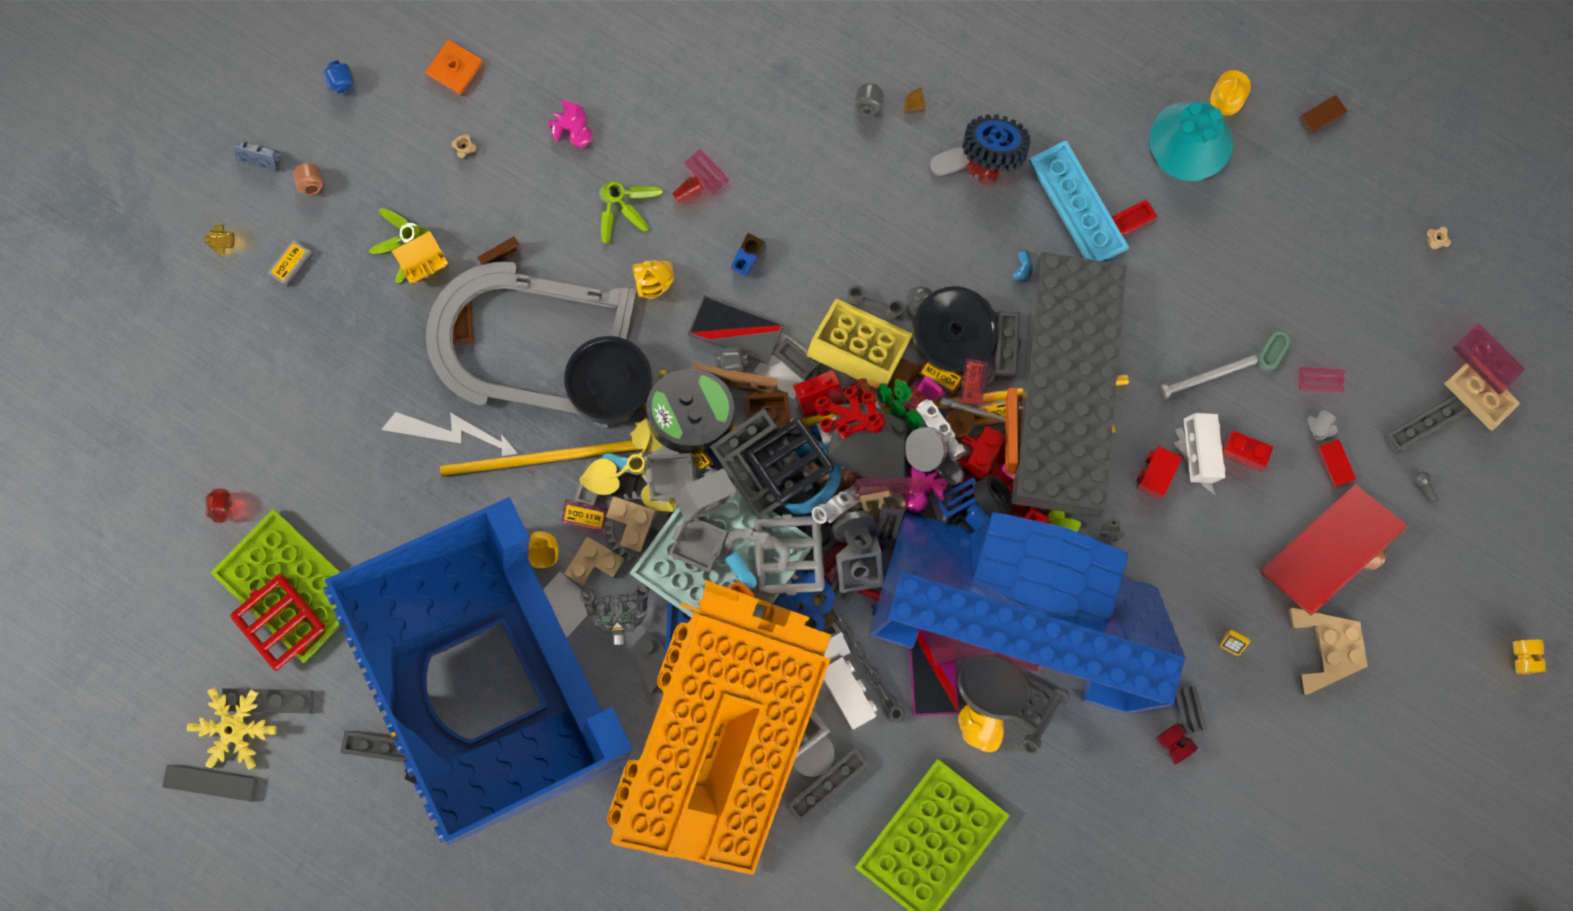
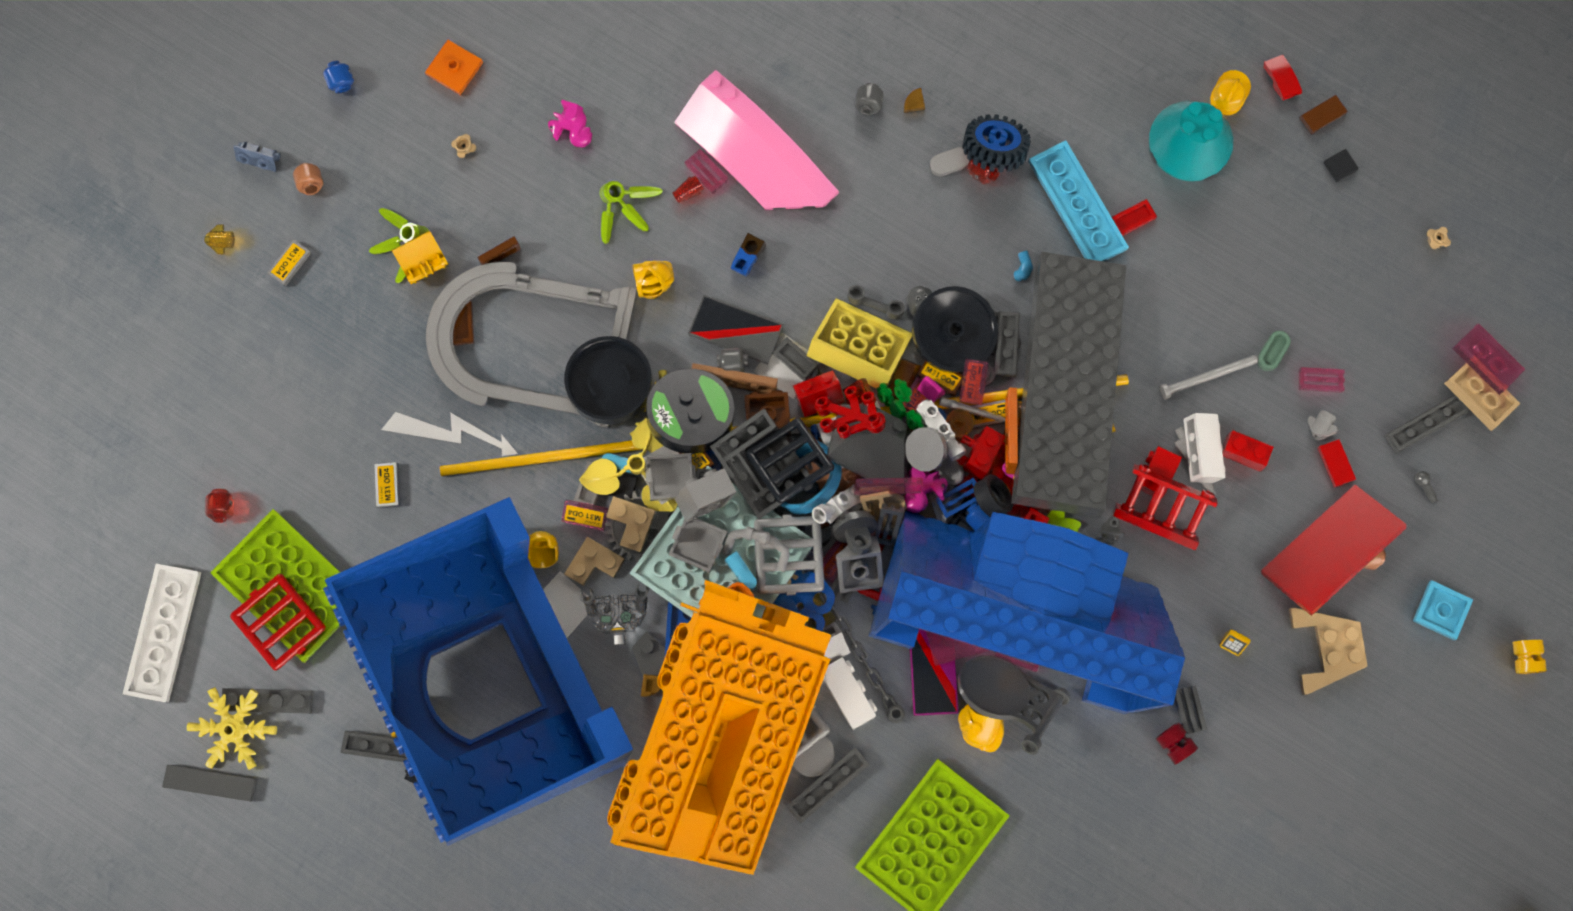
none -> white plate [123,564,201,703]
none -> tile [374,462,400,508]
none -> pearl gold tile [640,674,661,697]
none -> bright pink slope [675,70,839,210]
none -> red fence [1113,464,1218,551]
none -> red slope [1263,55,1302,101]
none -> black piece [1324,149,1359,182]
none -> medium azure plate [1413,580,1473,640]

